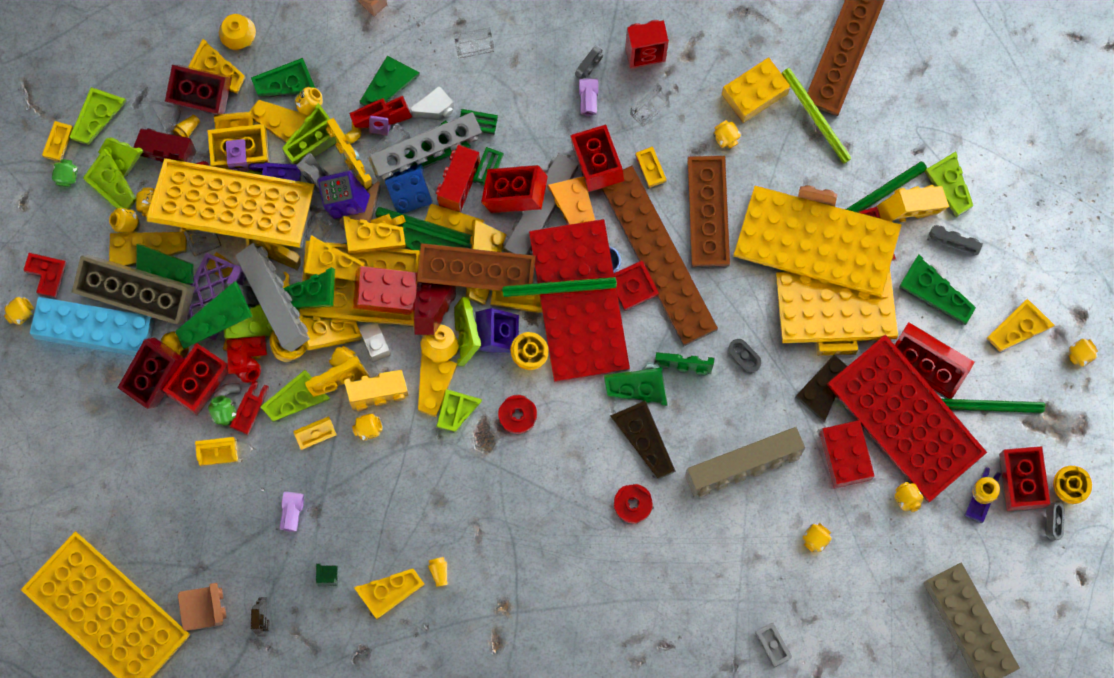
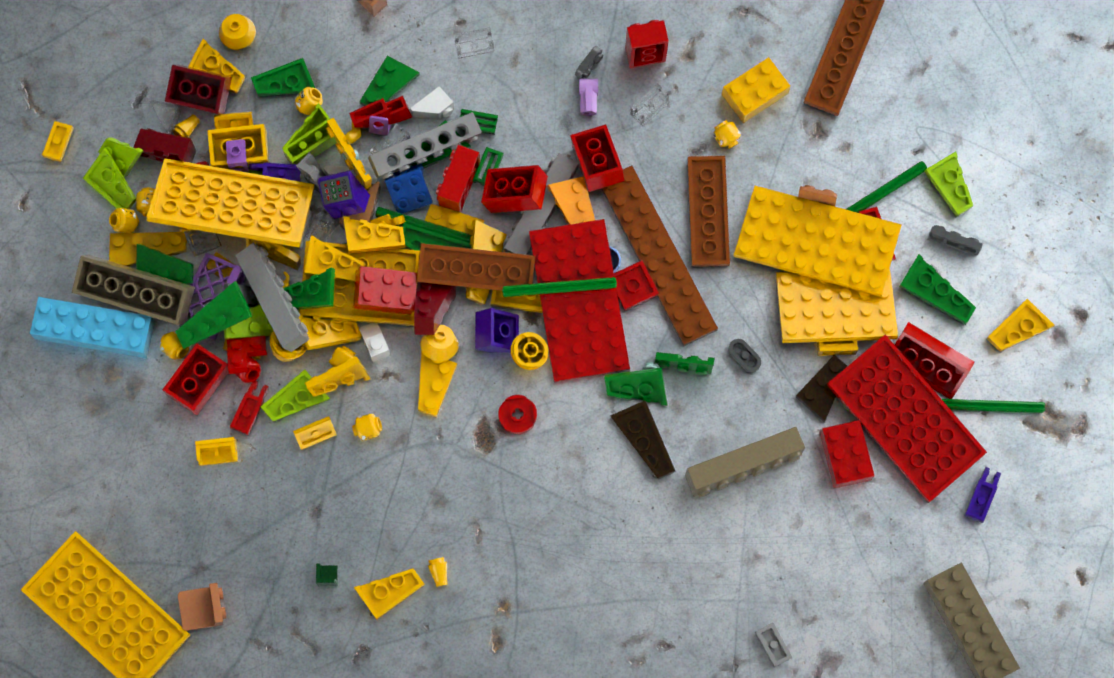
yellow head [4,297,34,325] -> none
red plate [24,253,67,299] -> none
bright green head [52,159,78,187] -> none
lime wing [70,87,127,145] -> none
dark red brick [117,337,185,409] -> none
bright green head [208,395,236,426] -> none
light grey arm [214,383,240,398] -> none
yellow wing [249,100,310,143] -> none
dark brown wing [251,597,270,637] -> none
lavender piece [280,491,304,532] -> none
yellow wedge [344,369,409,411] -> none
lime wing [436,389,482,432] -> none
lime wing [454,297,481,366] -> none
red plate [614,484,653,524] -> none
yellow plate [635,146,667,188] -> none
lime axle [782,68,851,164] -> none
yellow head [802,523,832,552] -> none
yellow wedge [877,185,949,223] -> none
yellow head [894,482,924,512] -> none
yellow head [972,477,1000,504] -> none
red brick [999,446,1050,511] -> none
dark grey plate [1045,501,1065,540] -> none
yellow cone [1053,466,1092,504] -> none
yellow head [1068,338,1098,367] -> none

